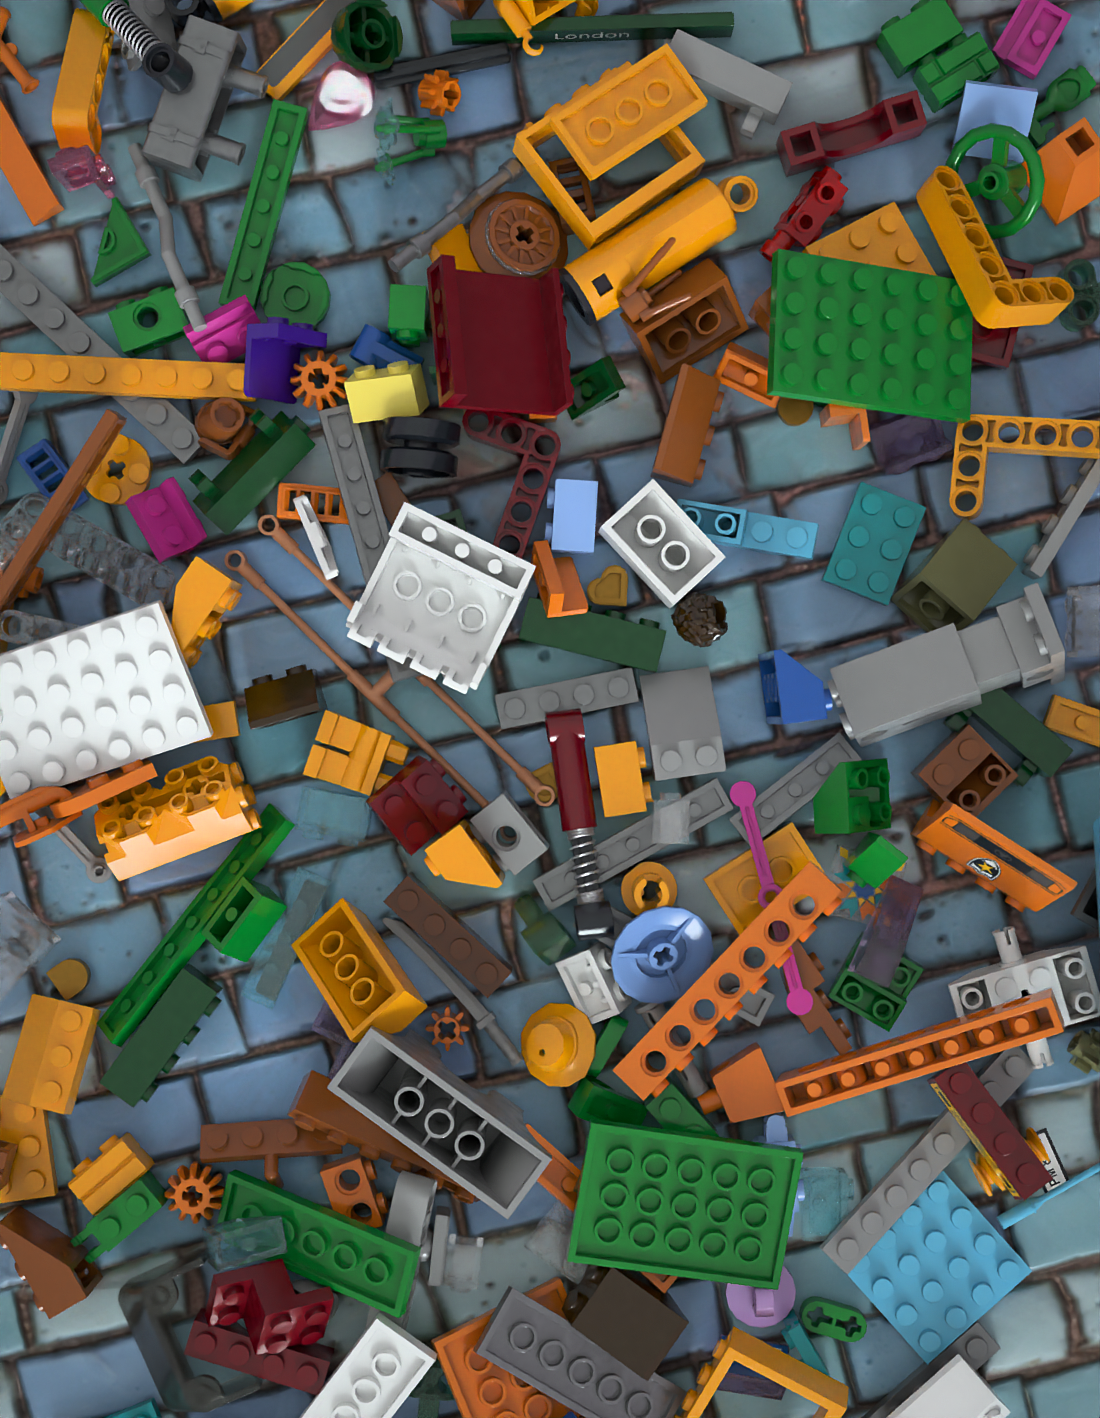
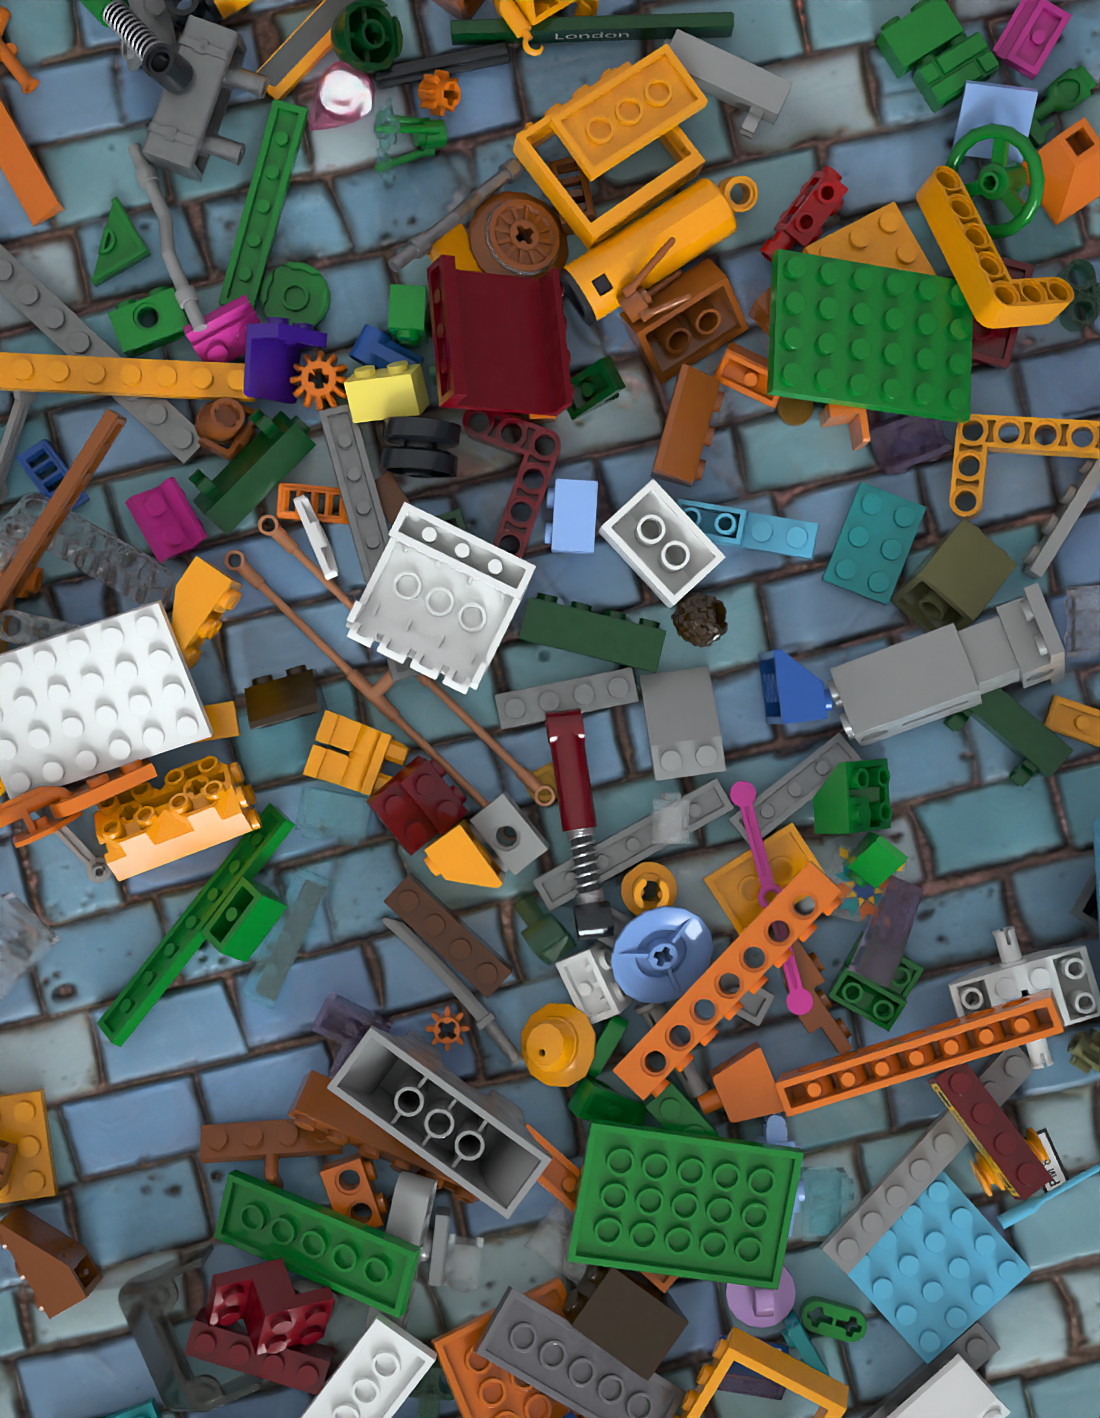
light orange slope [2,994,101,1114] -> none
pearl gold tile [46,958,91,1001] -> none
clear pink bracket [47,145,117,199] -> none
light orange beam [52,8,115,155] -> none
light orange brick [68,1132,155,1216] -> none
green hinge [70,1170,168,1264] -> none
light orange plate [86,434,153,505] -> none
dark green brick [99,964,223,1108] -> none
orange gear [165,1161,225,1224] -> none
clear light blue slope [202,1216,287,1272] -> none
light orange slope [291,897,428,1043] -> none
orange panel [531,540,588,618] -> none
pearl gold tile [587,565,628,607] -> none
light orange brick [593,740,652,818] -> none
dark red arch [776,90,927,177] -> none
orange piece [910,799,1078,913] -> none
dark orange slope [911,724,1019,817] -> none

